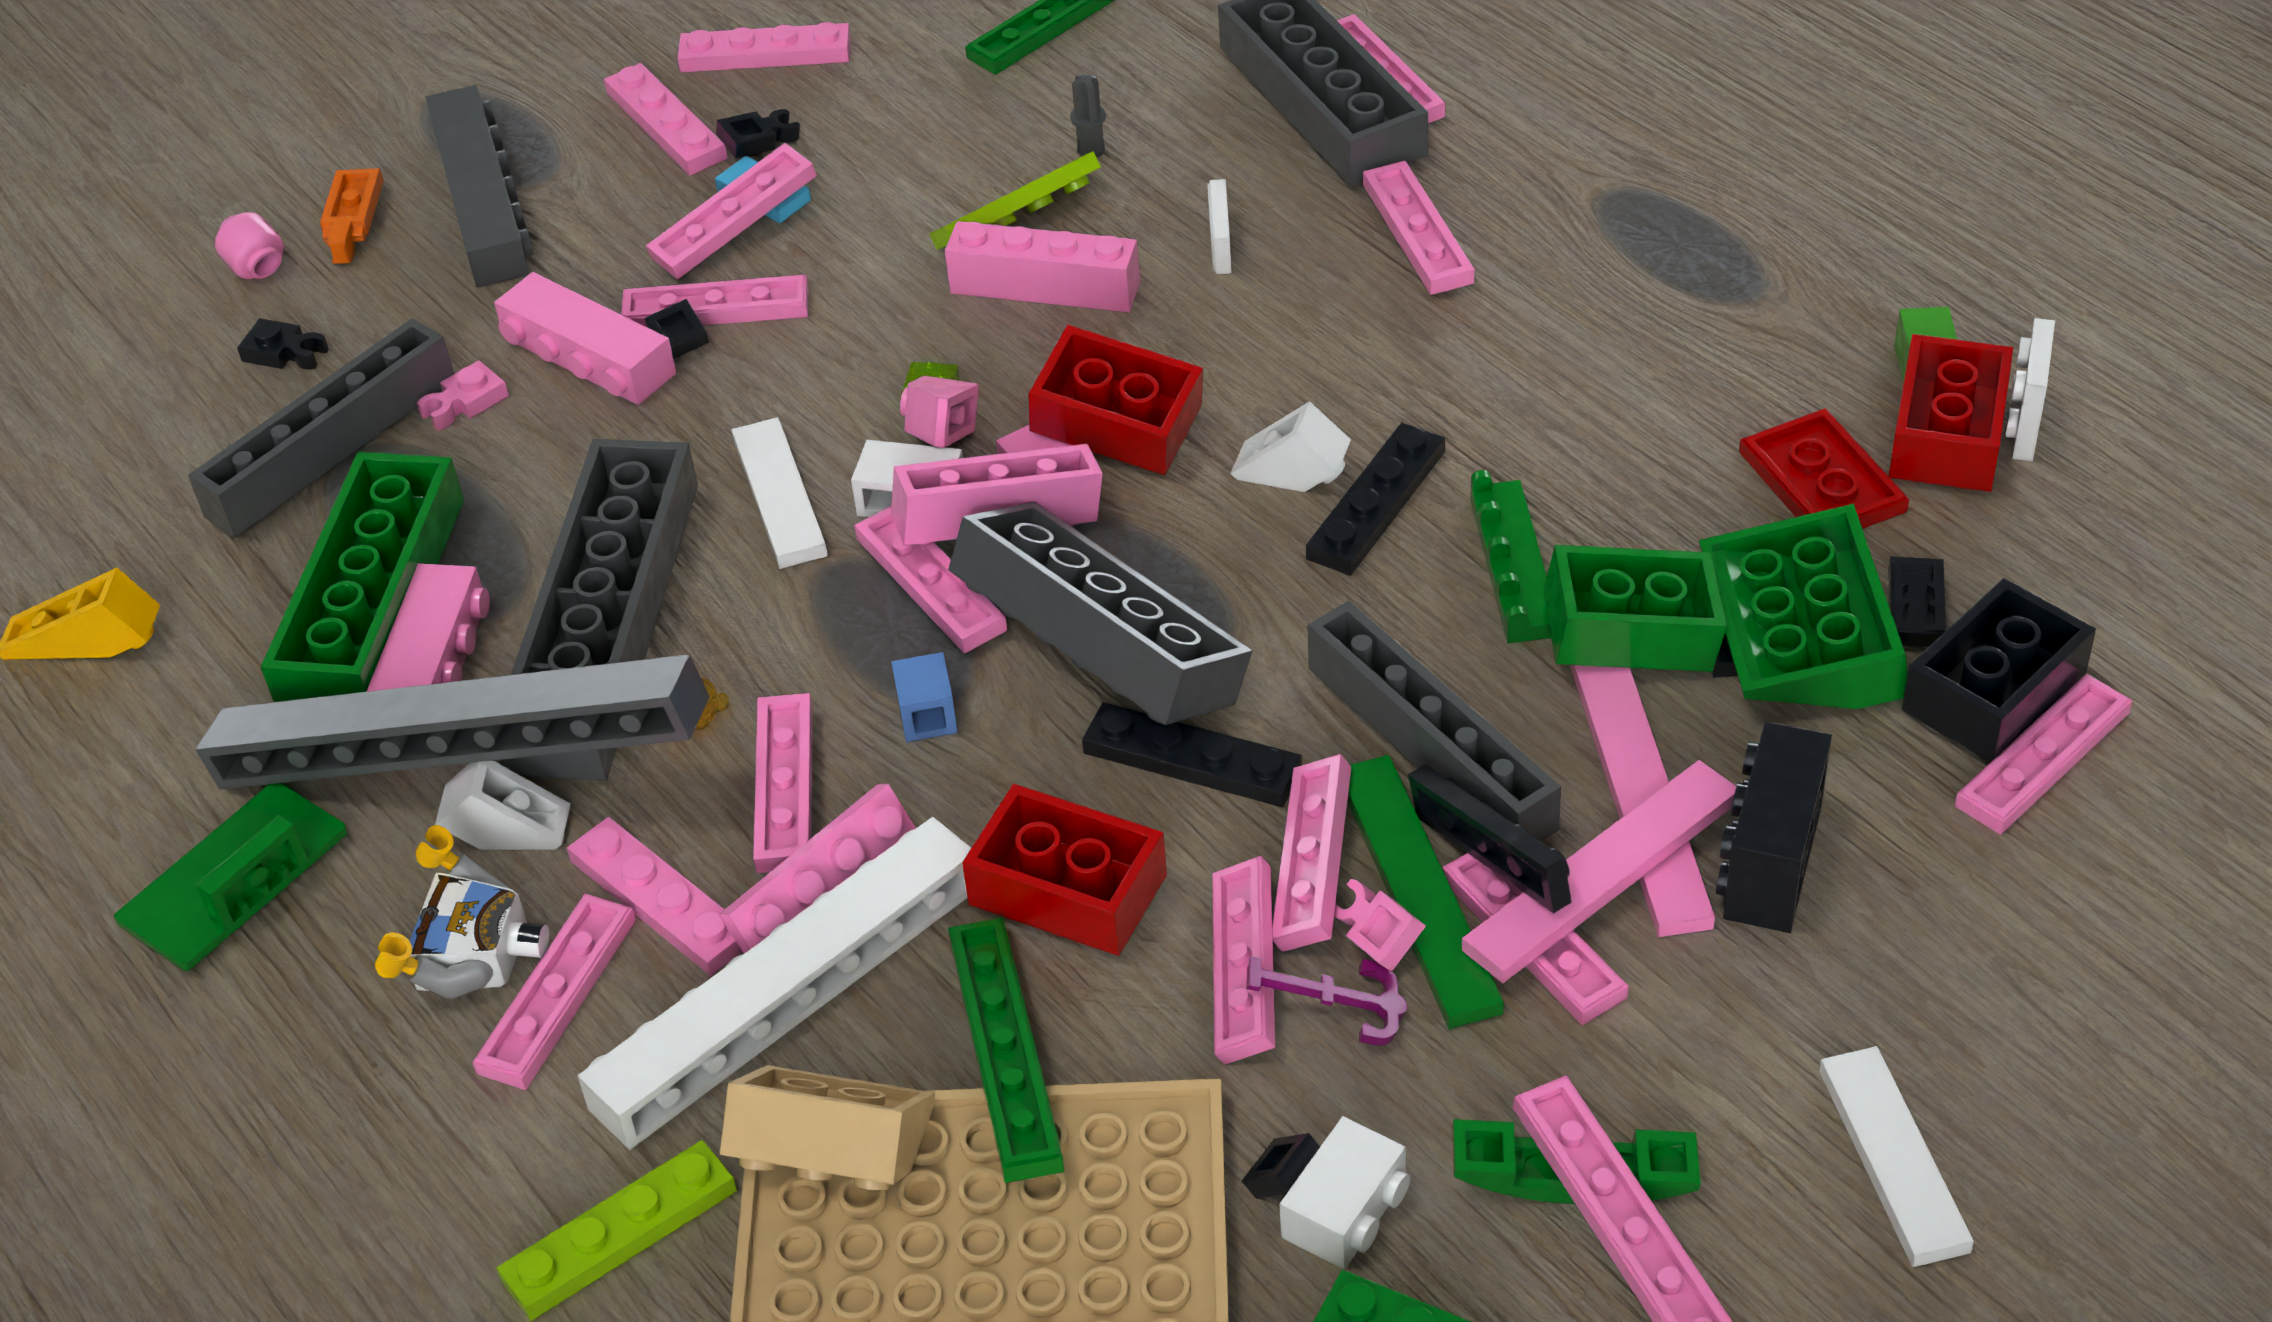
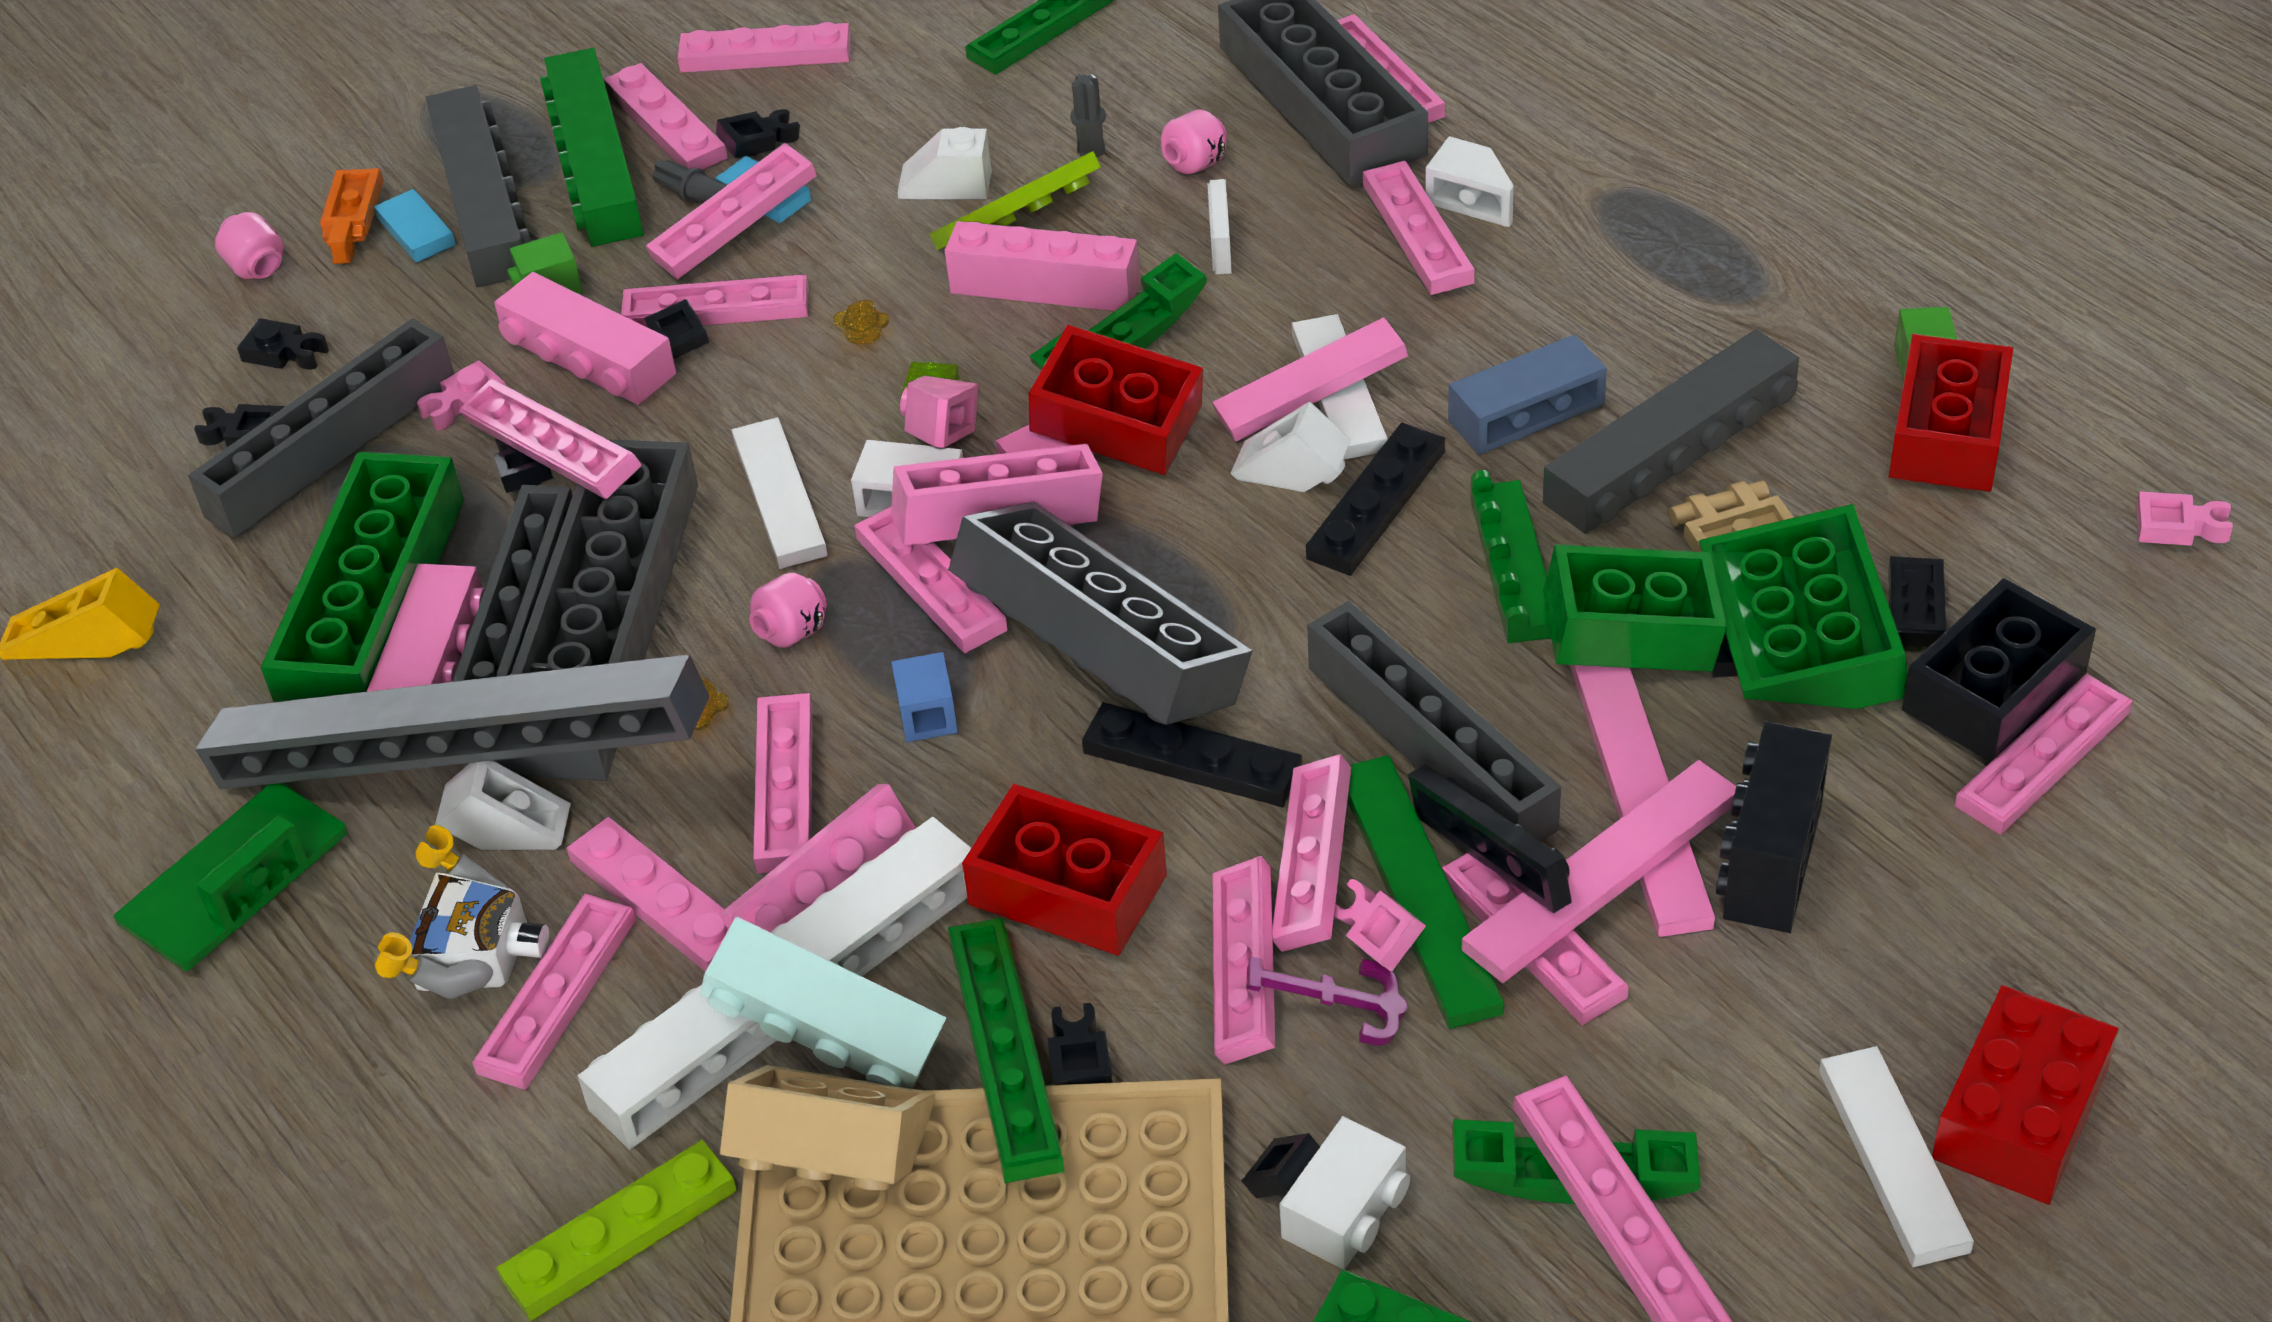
red tile [1739,408,1909,529] -> none
white plate [2005,318,2055,462] -> none
none -> black plate [194,404,284,447]
none -> medium azure tile [374,189,456,263]
none -> dark grey brick [453,485,573,682]
none -> bright pink tile [459,379,642,499]
none -> black plate [494,439,553,493]
none -> bright green brick [507,232,583,295]
none -> green brick [540,47,644,247]
none -> dark grey axle [652,160,728,204]
none -> light aqua brick [700,916,947,1089]
none -> bright pink head [749,573,827,648]
none -> clear yellow plate [833,300,889,344]
none -> white slope [897,127,992,199]
none -> green slope [1030,252,1207,370]
none -> black plate [1047,1003,1113,1085]
none -> bright pink head [1161,109,1227,175]
none -> bright pink tile [1212,317,1408,442]
none -> white tile [1292,314,1388,460]
none -> white slope [1426,136,1514,227]
none -> sand blue brick [1448,334,1607,455]
none -> dark grey brick [1543,329,1800,534]
none -> tan plate [1668,480,1794,552]
none -> red brick [1932,985,2119,1205]
none -> bright pink plate [2136,491,2233,546]

